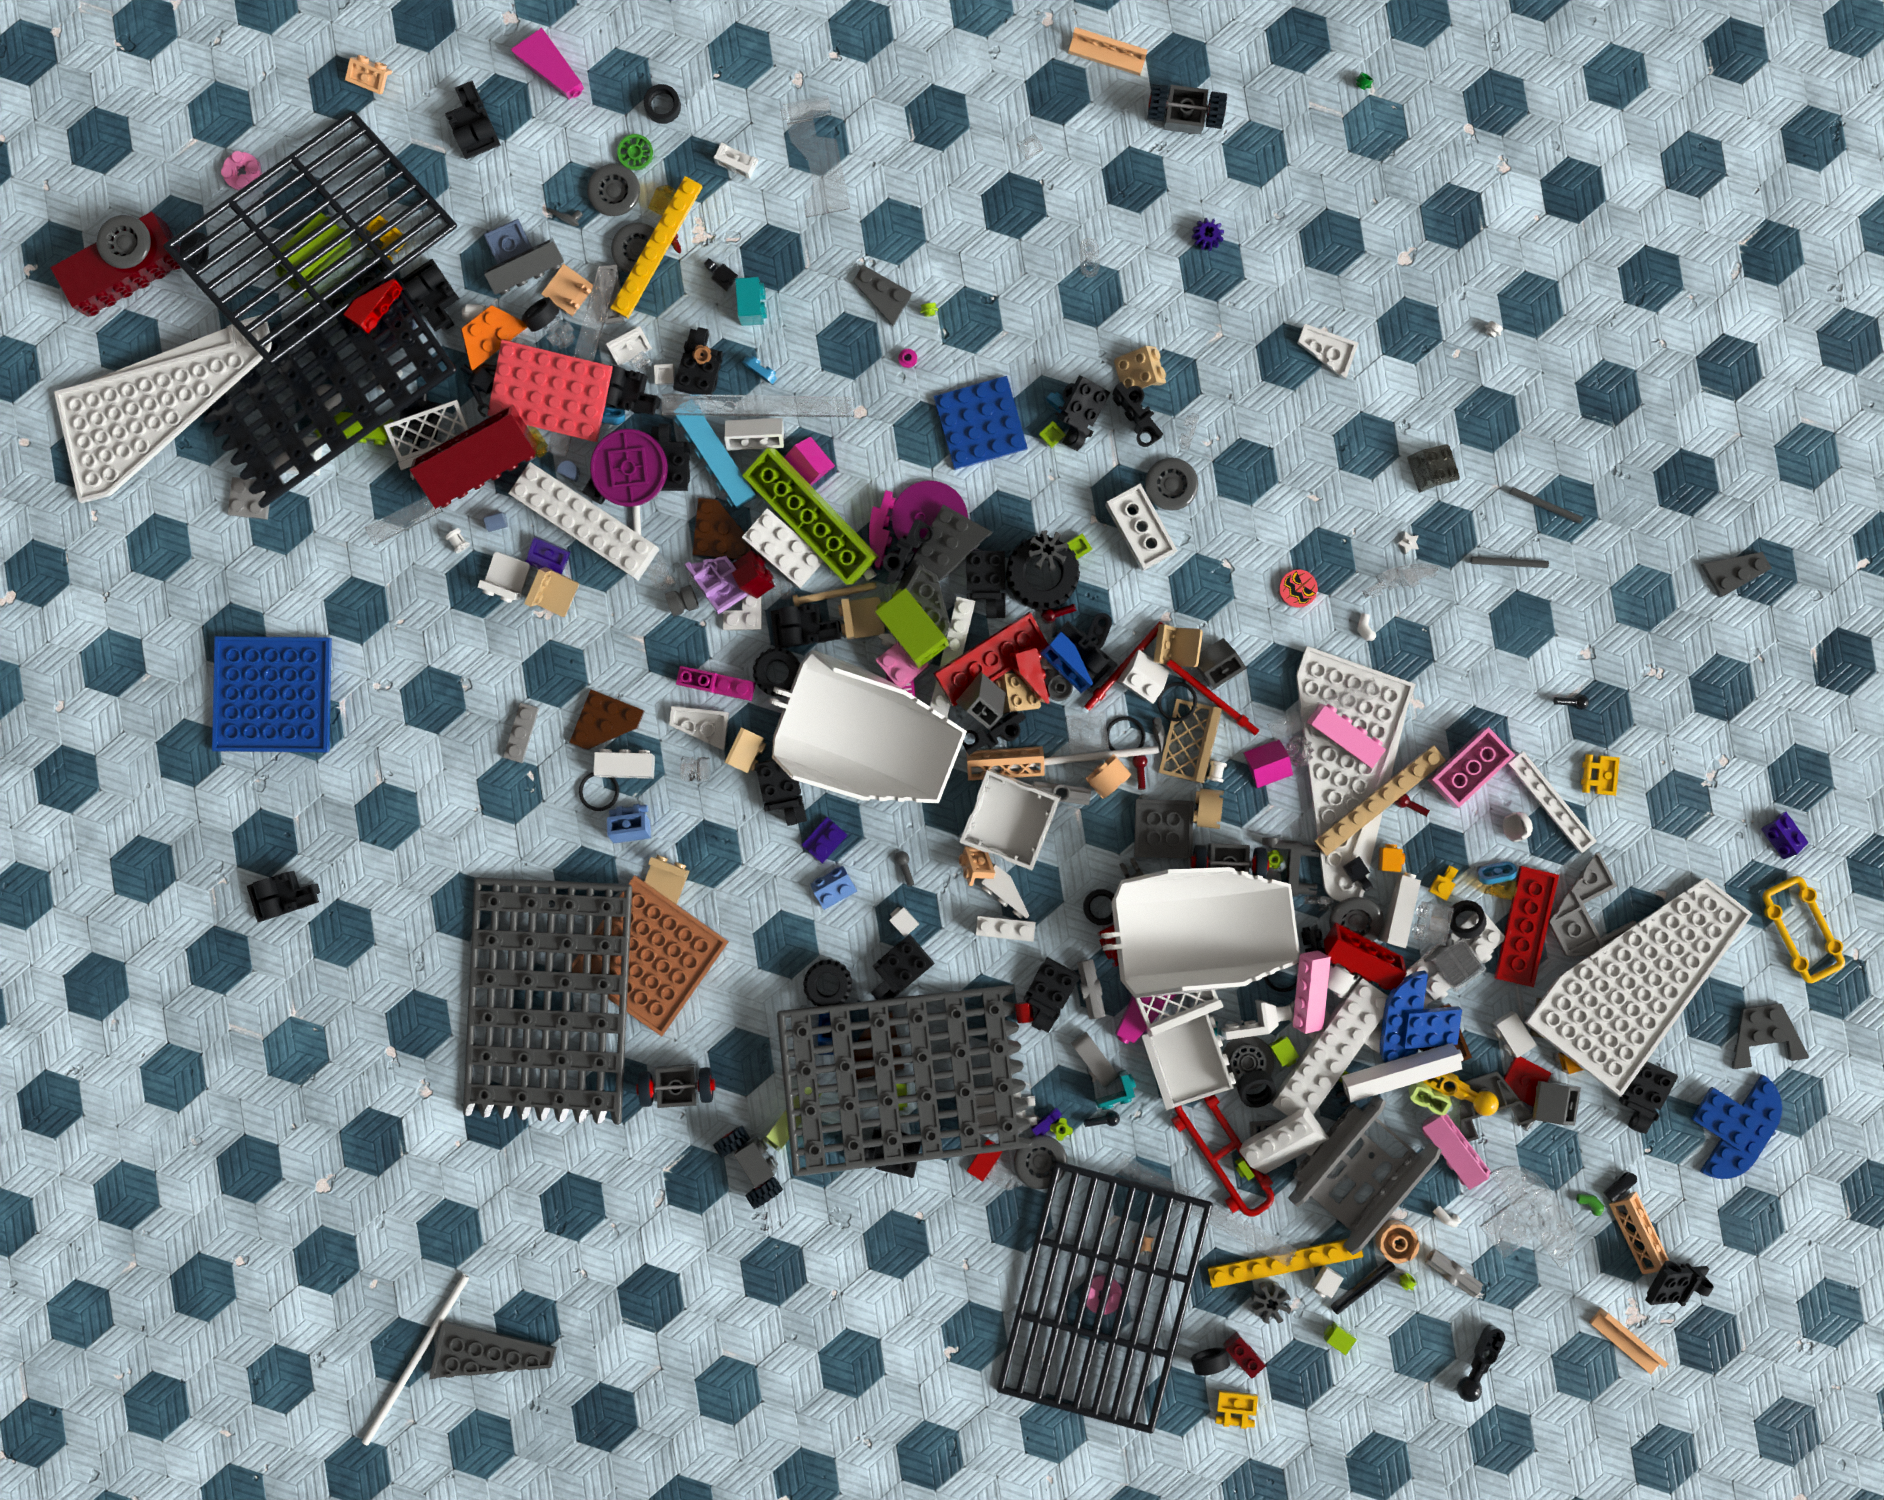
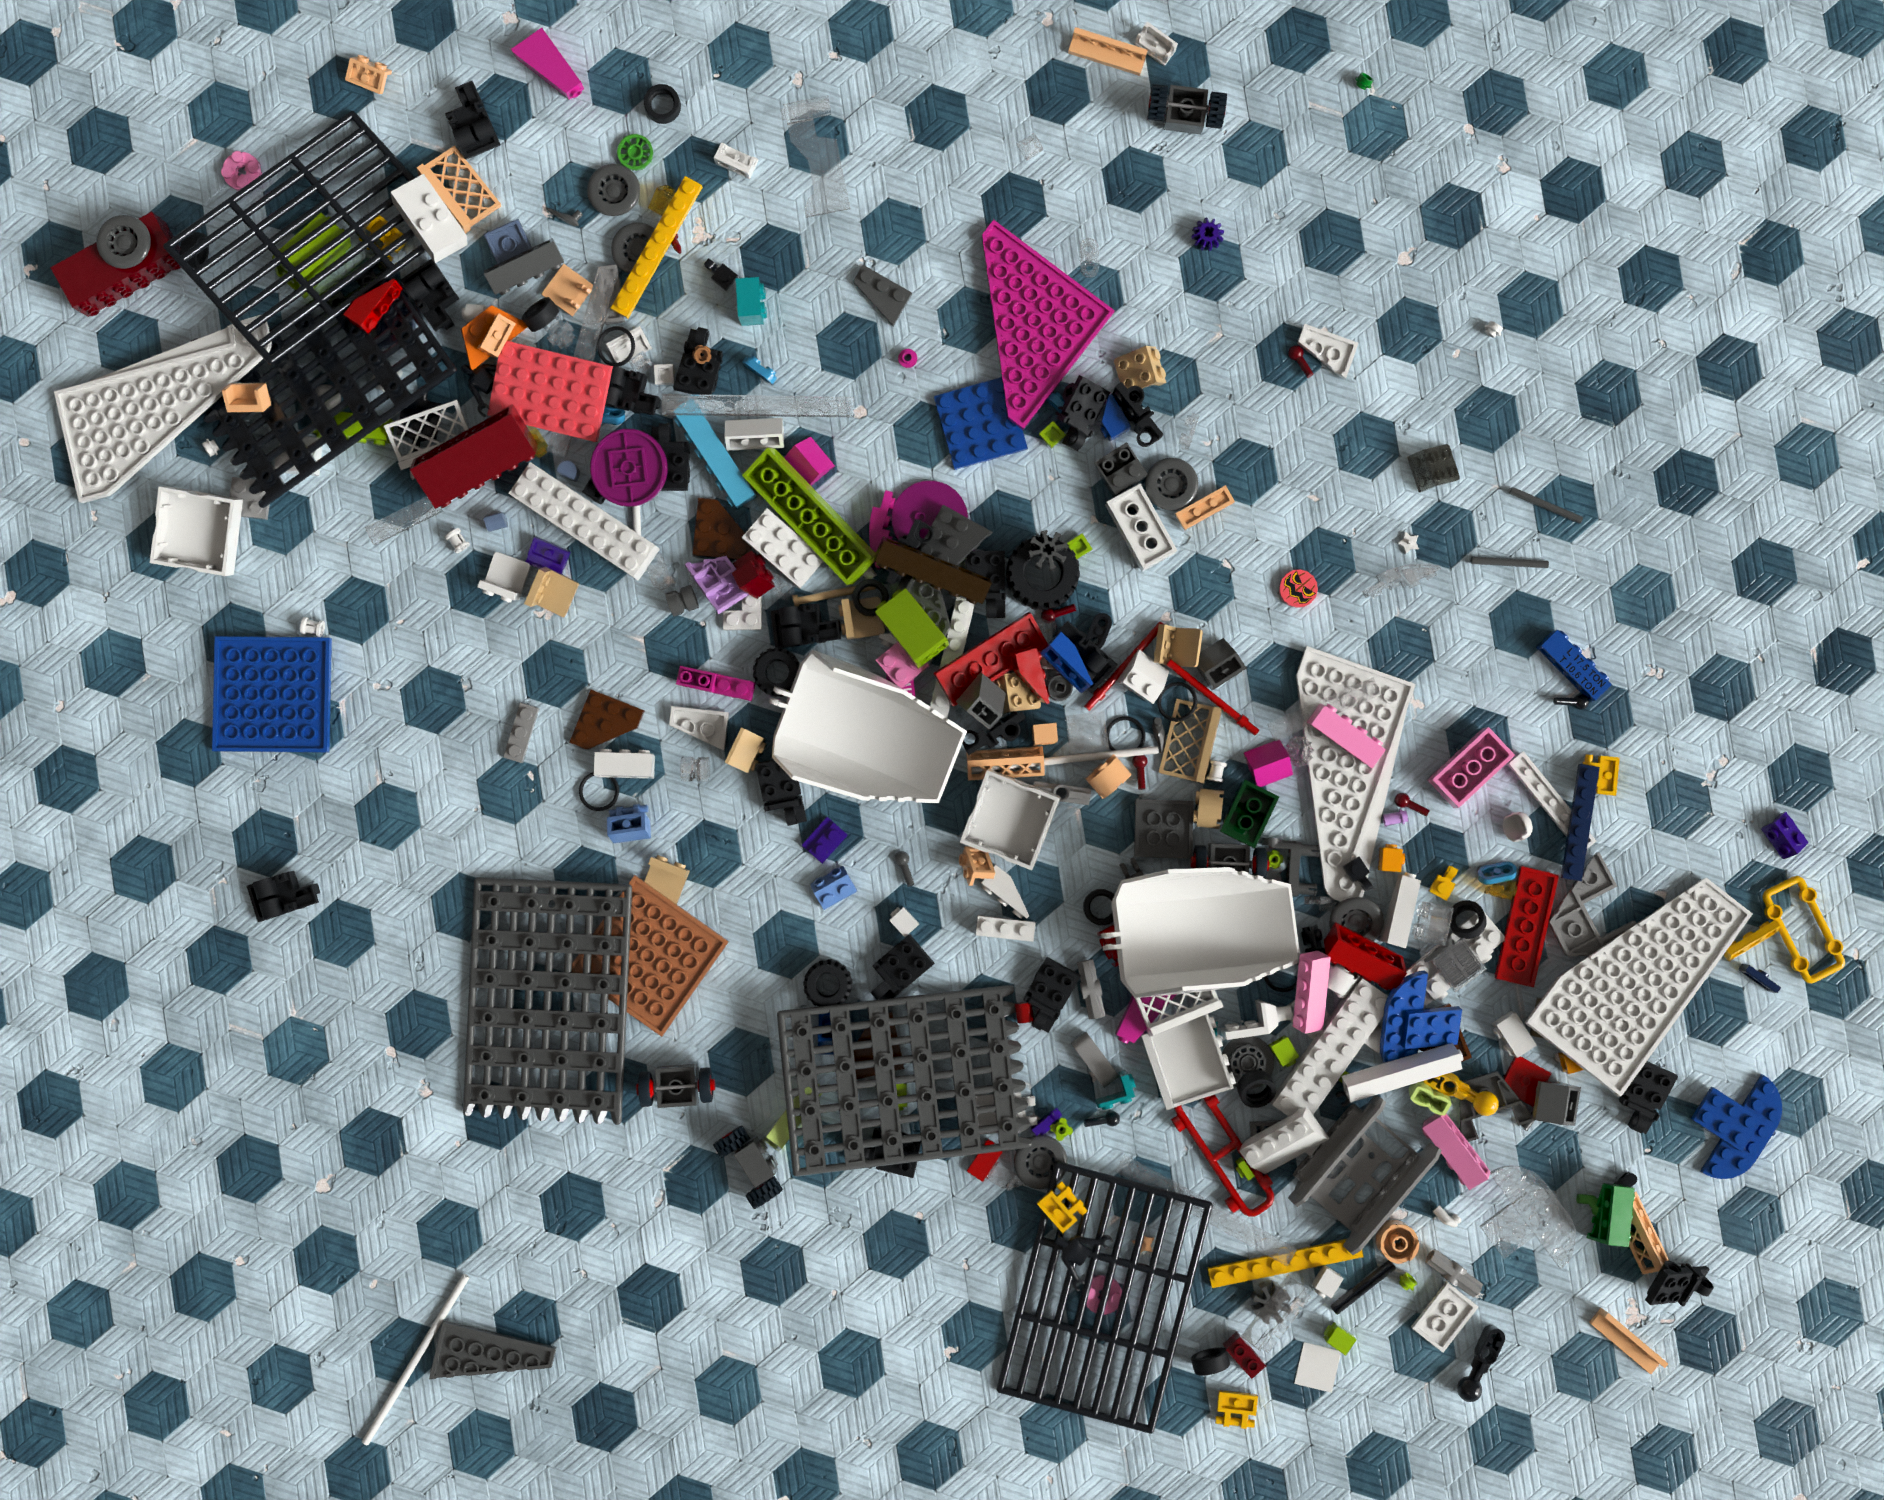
lime plate [920,303,938,317] -> none
tan plate [1314,745,1446,856] -> none
white arm [1357,613,1376,641] -> none
dark grey wing [1701,552,1772,597] -> none
dark grey wing [1732,1003,1809,1069] -> none
none -> white tile [150,486,243,576]
none -> white plate [202,439,220,457]
none -> light nougat panel [222,383,271,412]
none -> white bush [300,617,325,637]
none -> white brick [391,174,468,263]
none -> light nougat fence [416,145,501,234]
none -> light nougat panel [477,313,516,358]
none -> black tyre [597,326,635,367]
none -> black tyre [852,579,889,617]
none -> dark brown brick [874,536,992,604]
none -> dark pink plate [982,220,1115,430]
none -> light nougat panel [1032,723,1058,746]
none -> yellow plate [1037,1181,1088,1233]
none -> black piece [1054,1235,1113,1291]
none -> dark grey slope [1094,442,1147,498]
none -> blue slope [1100,394,1131,441]
none -> white hinge [1134,22,1178,66]
none -> light nougat plate [1175,485,1235,531]
none -> dark green slope [1220,780,1279,849]
none -> clear windscreen [1241,1274,1311,1353]
none -> dark red bar [1288,345,1314,378]
none -> white sticker [1294,1342,1341,1393]
none -> lavender pin [1382,809,1408,827]
none -> white plate [1411,1281,1478,1353]
none -> blue brick [1536,630,1612,702]
none -> dark blue plate [1561,764,1600,881]
none -> wedge [1586,1183,1635,1247]
none -> yellow plate [1724,920,1780,961]
none -> dark blue plate [1739,964,1781,993]

